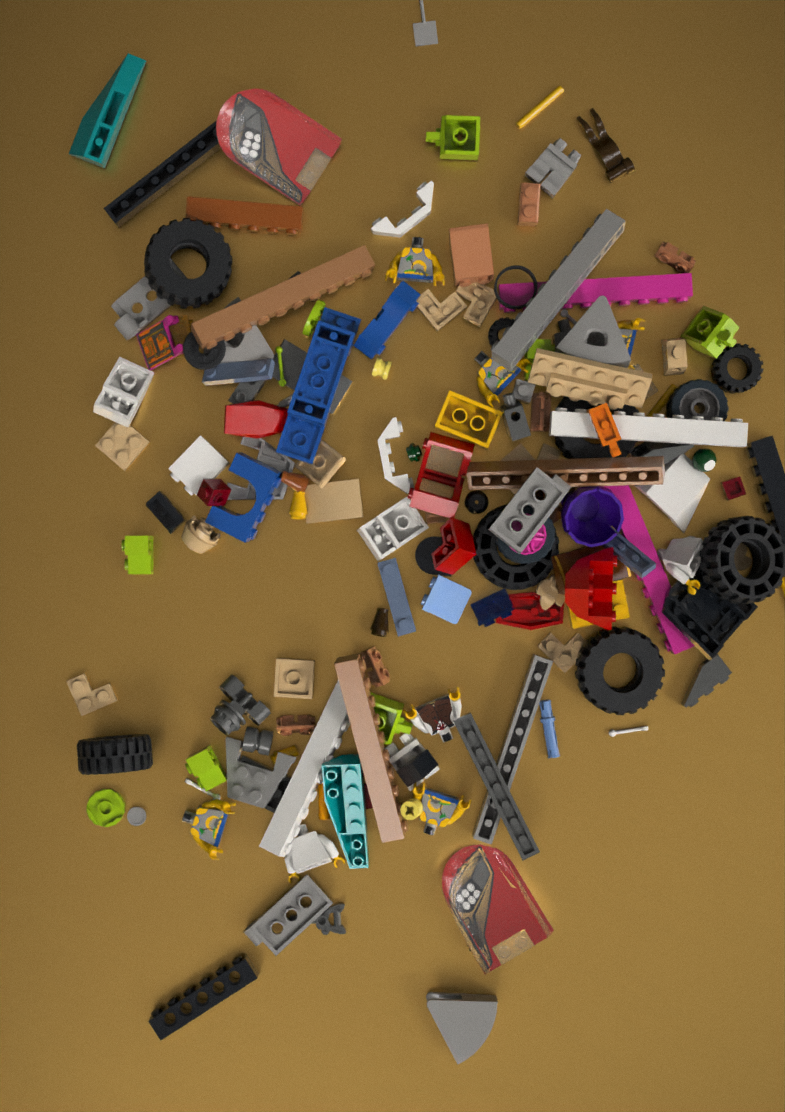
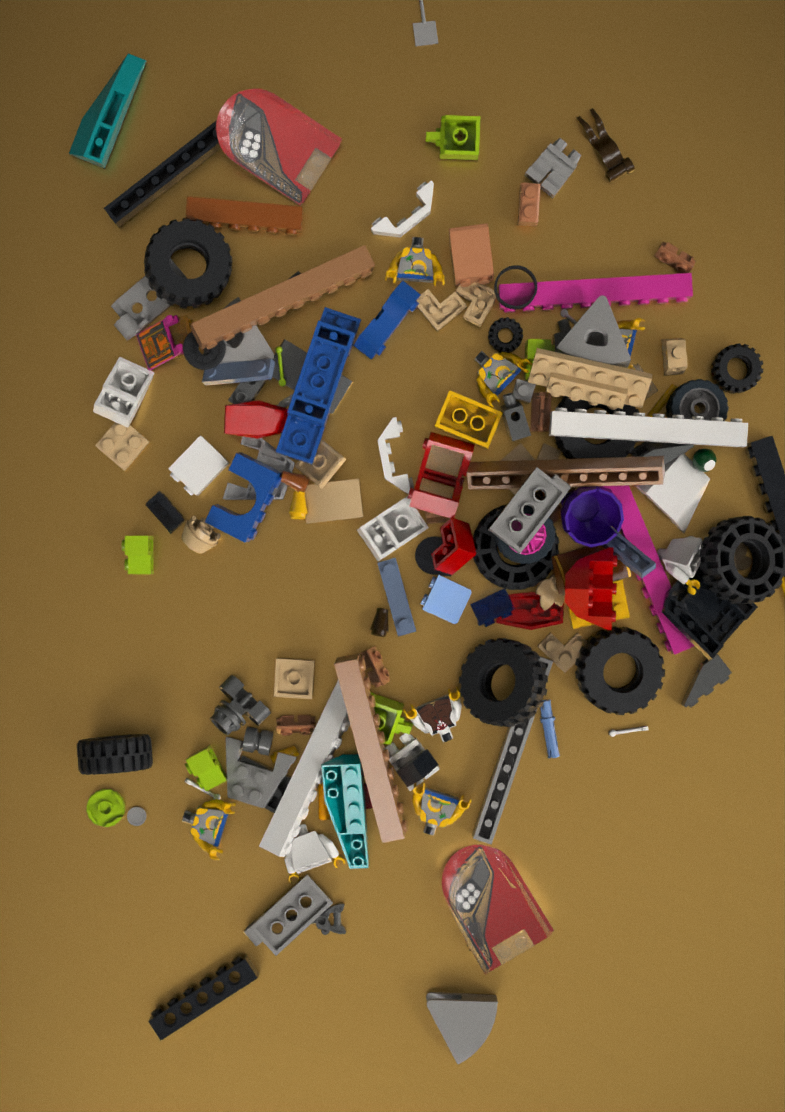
tan plate [66,673,118,716] -> none
dark red brick [197,479,232,506] -> none
lime tile [302,299,326,337] -> none
light yellow wheel [372,357,392,380] -> none
light yellow wheel [400,798,423,820] -> none
dark green plate [406,443,422,462] -> none
dark grey plate [453,712,540,860] -> none
black plate [464,490,489,514] -> none
light grey brick [491,209,626,372] -> none
yellow bar [516,85,564,129] -> none
orange plate [588,403,621,458] -> none
lime hinge [681,306,740,359] -> none
dark red plate [721,476,746,501] -> none
none -> black tyre [459,638,548,727]

